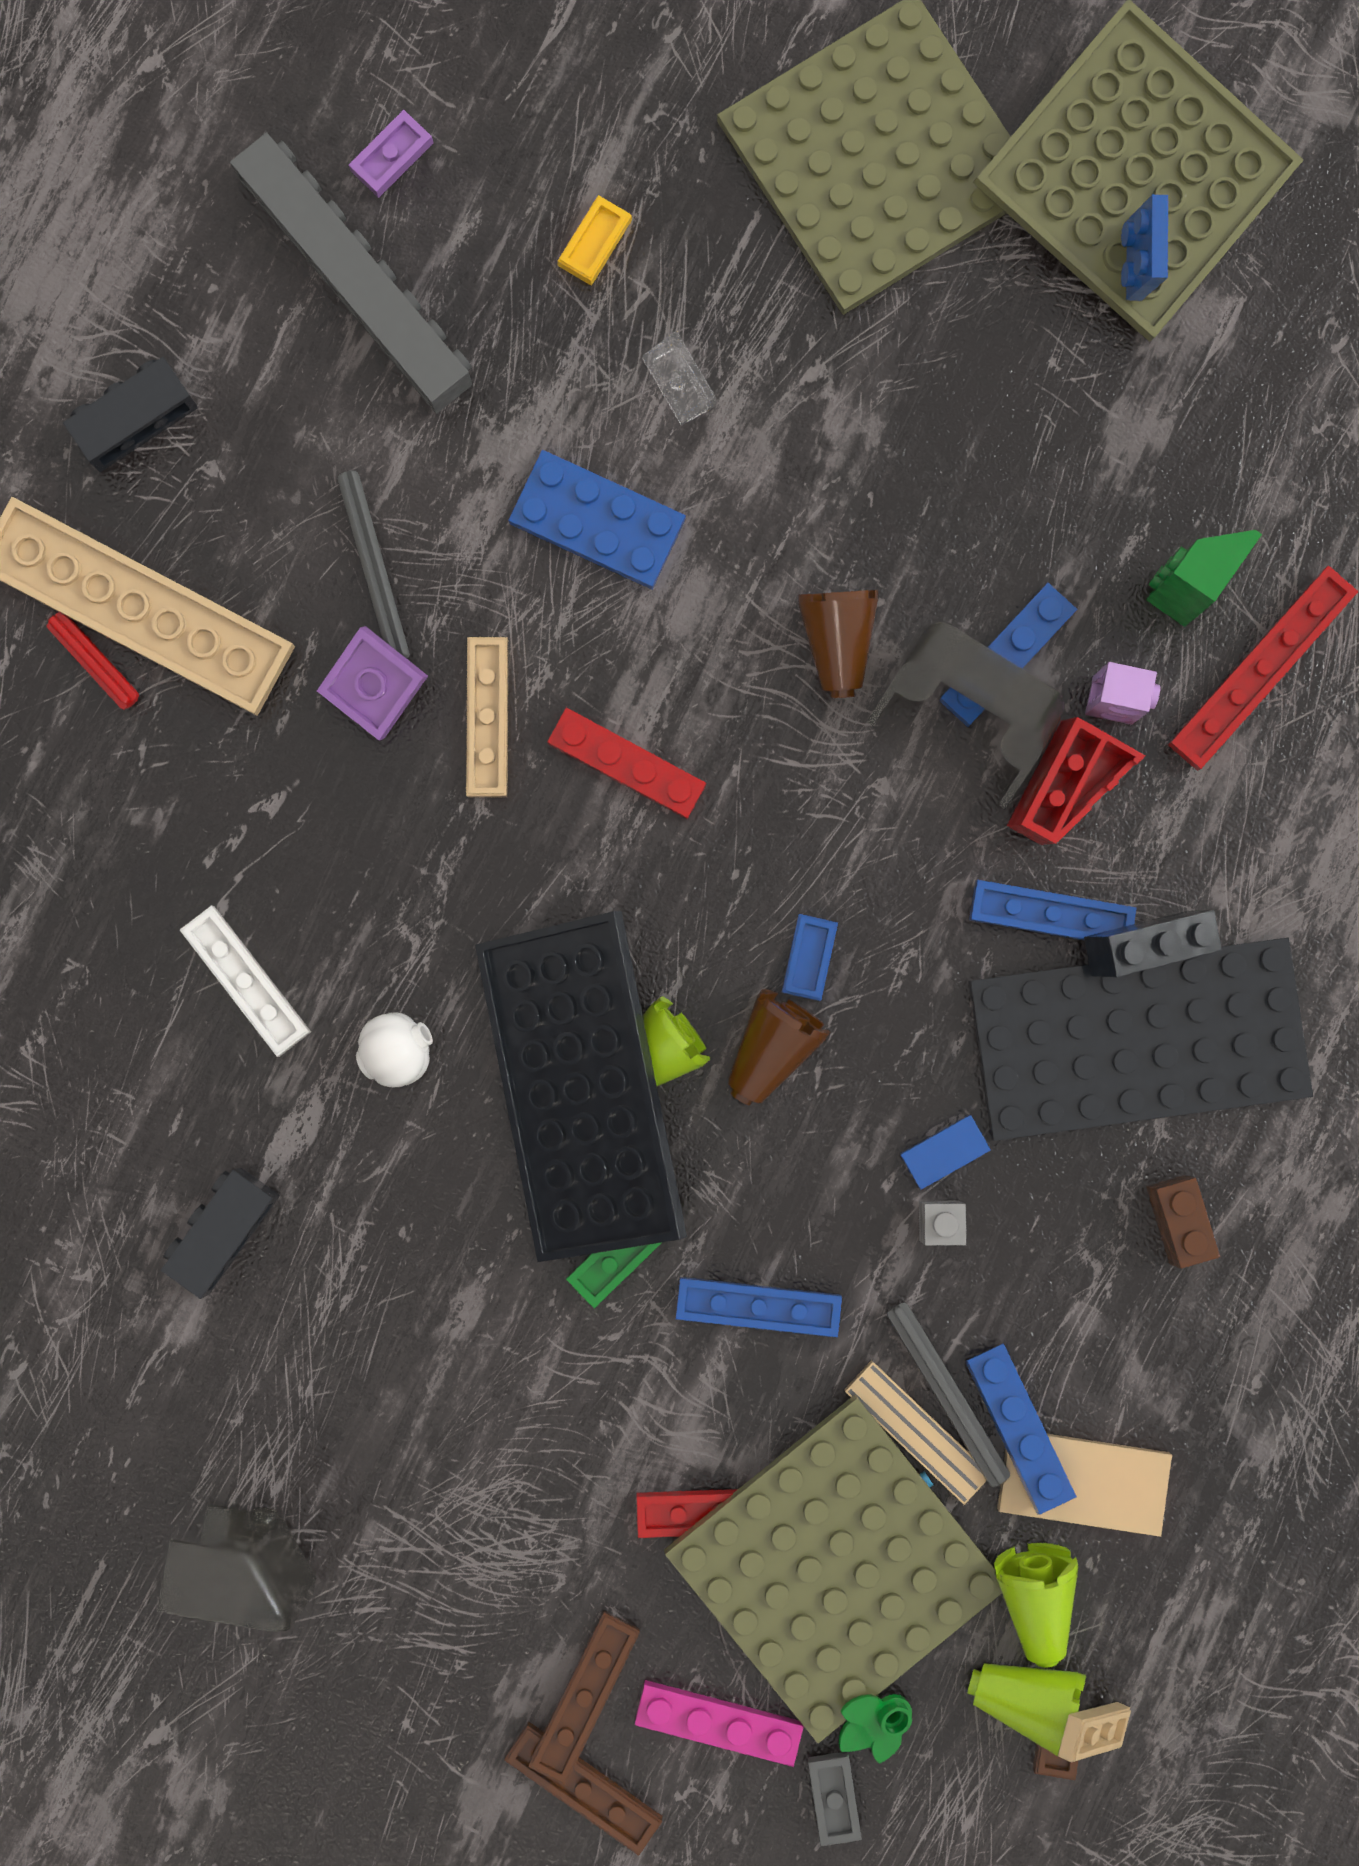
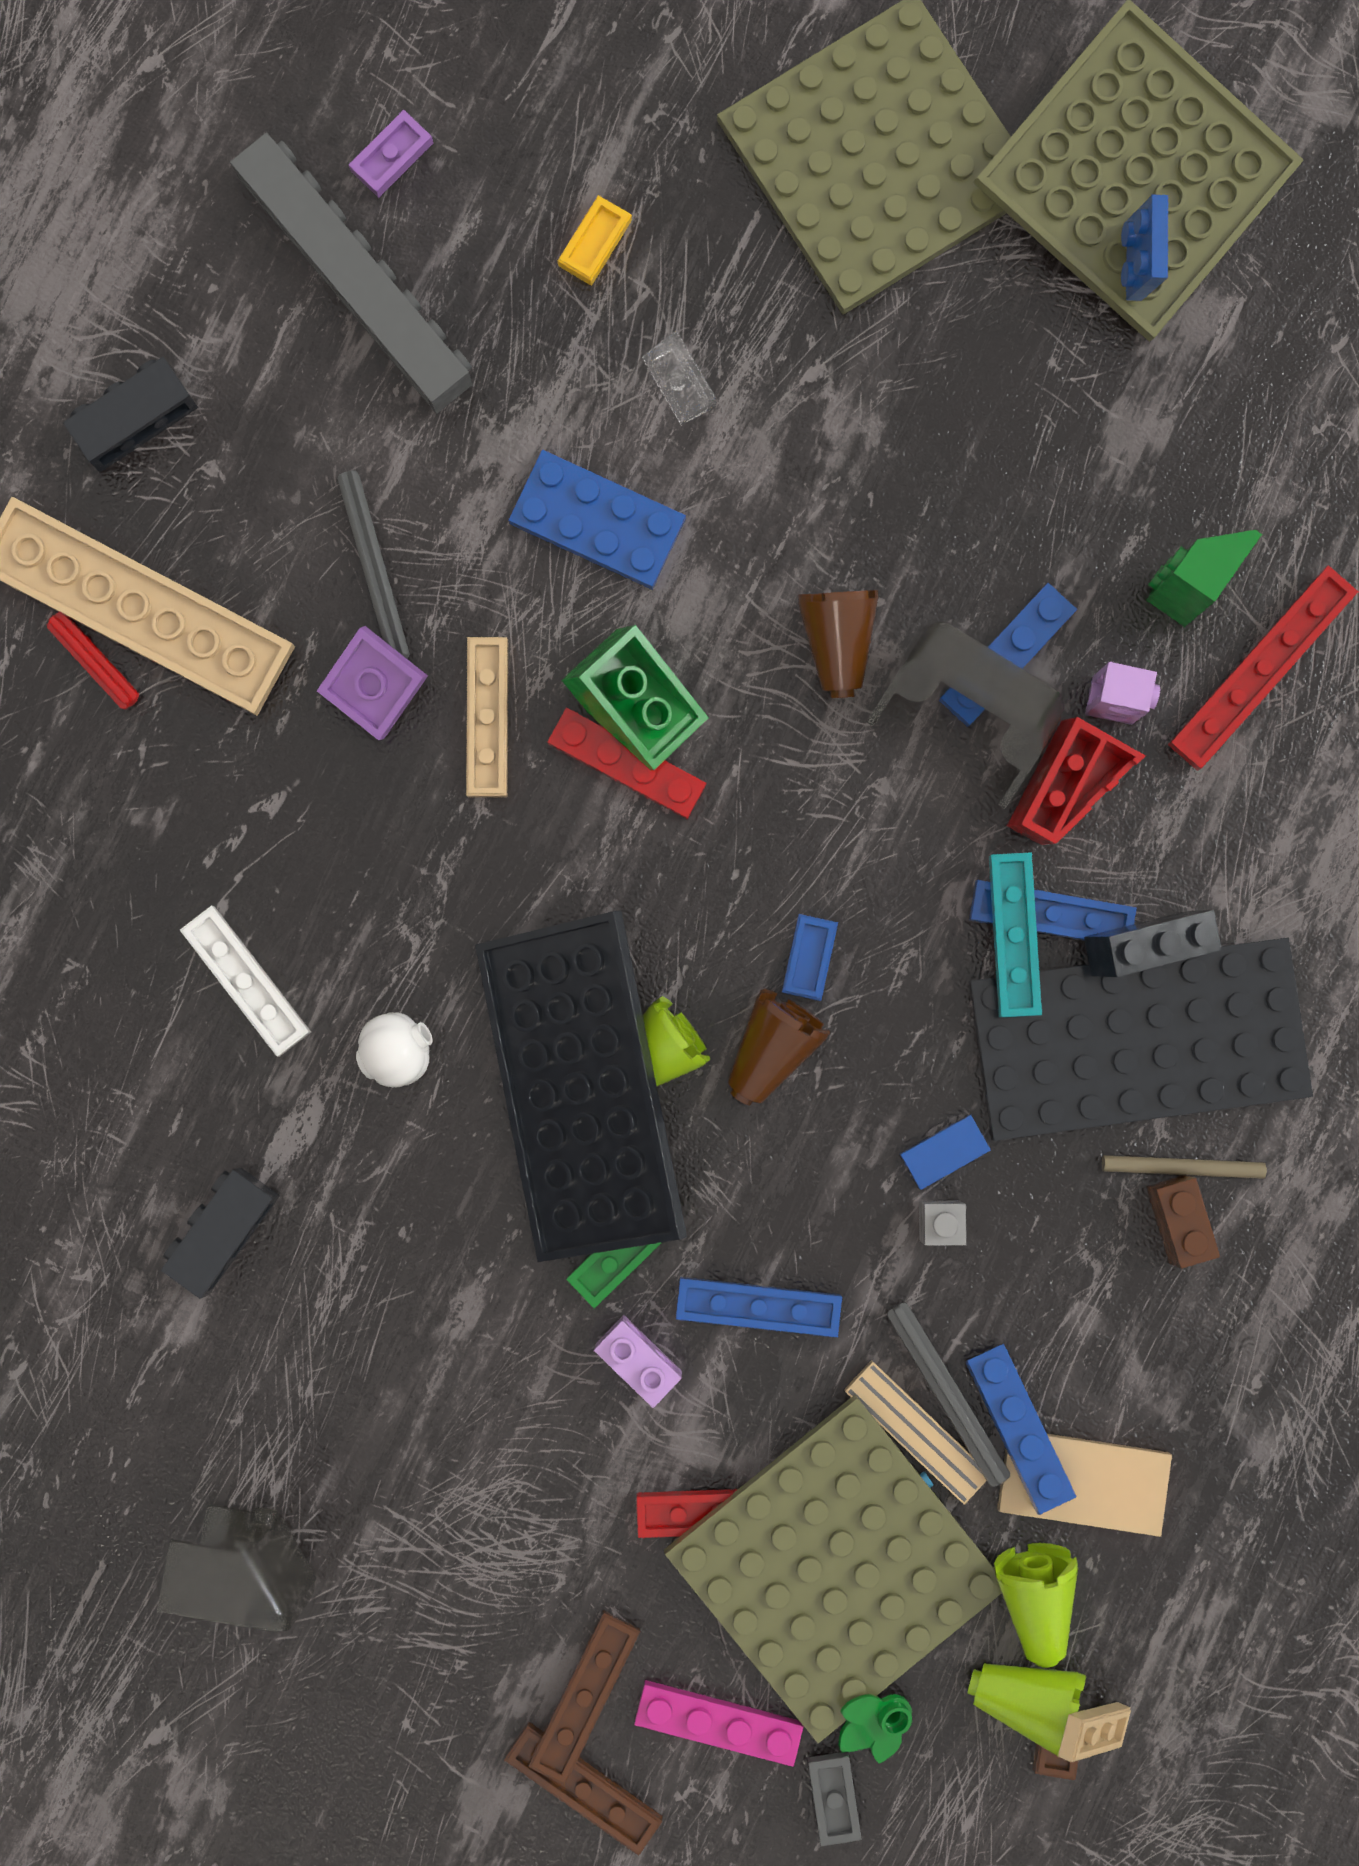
none -> green slope [561,625,709,771]
none -> lavender brick [594,1315,682,1408]
none -> teal plate [989,852,1042,1018]
none -> dark tan bar [1102,1155,1267,1179]

